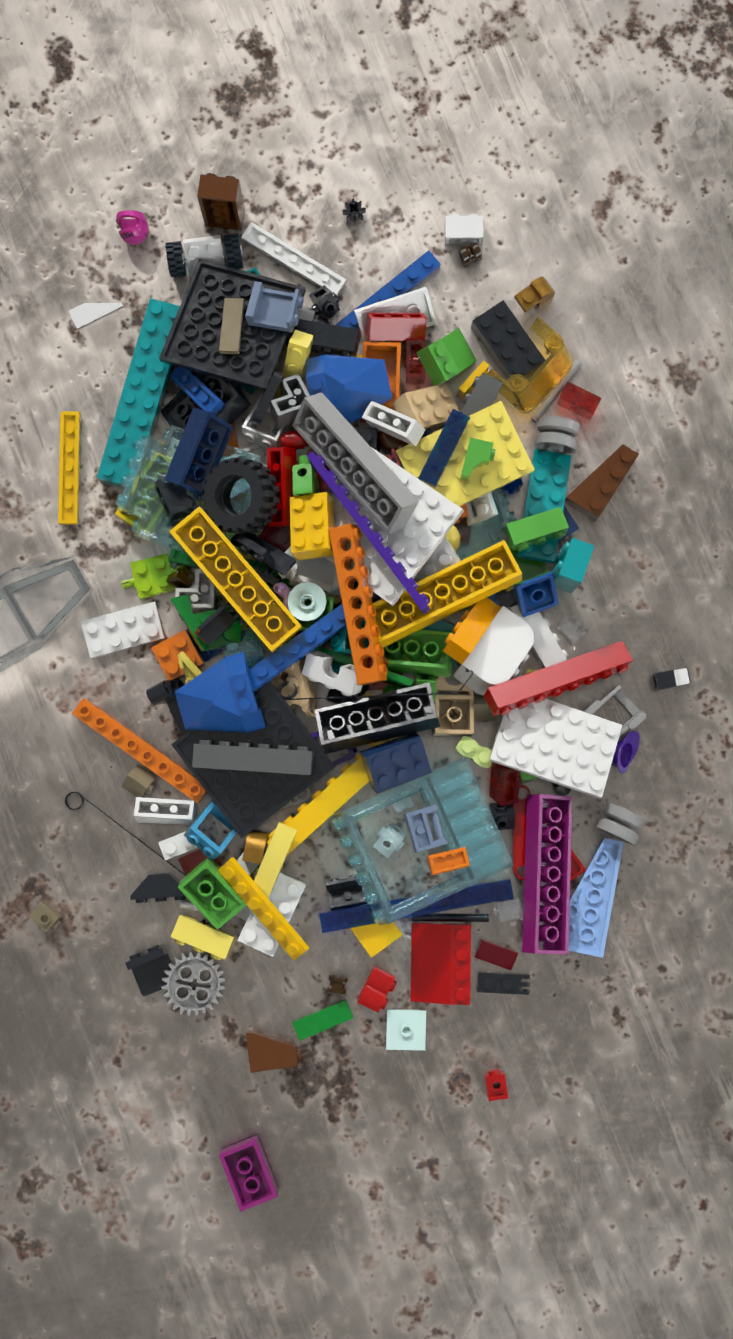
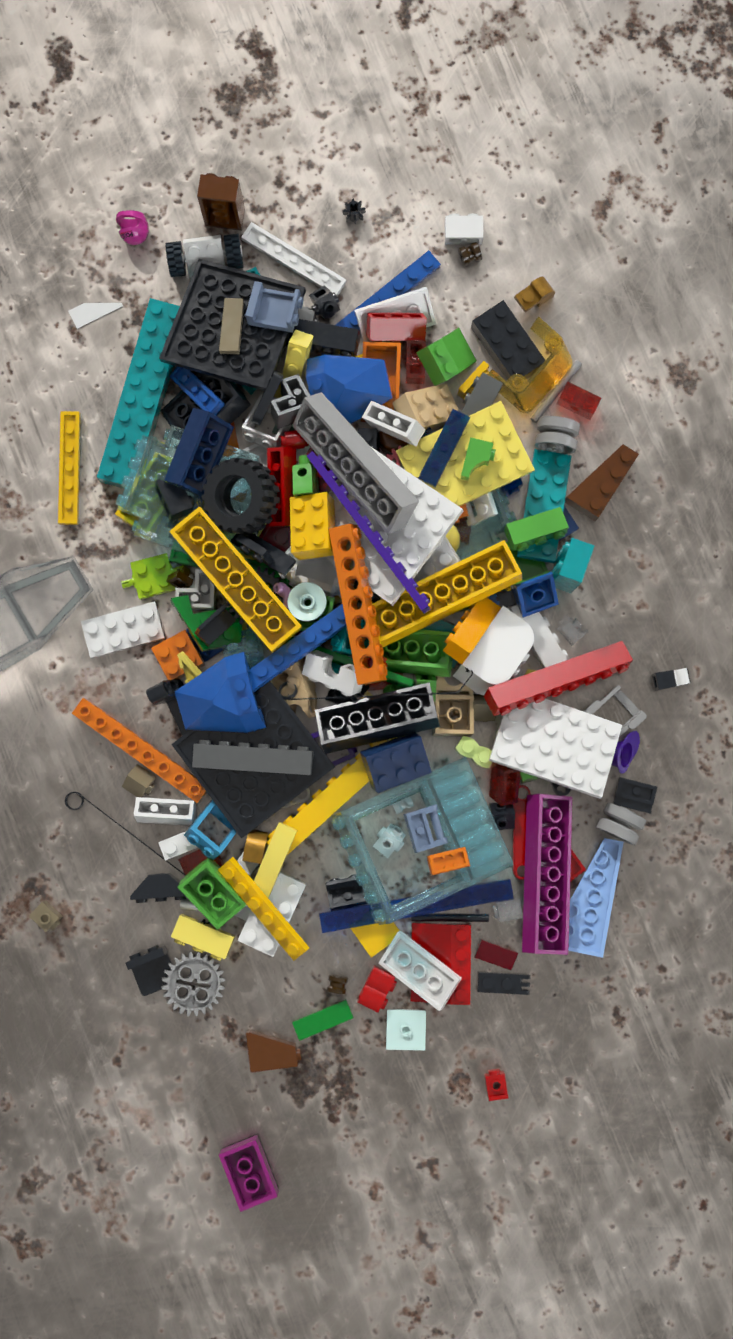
none -> white plate [378,931,462,1011]
none -> black plate [612,777,658,814]

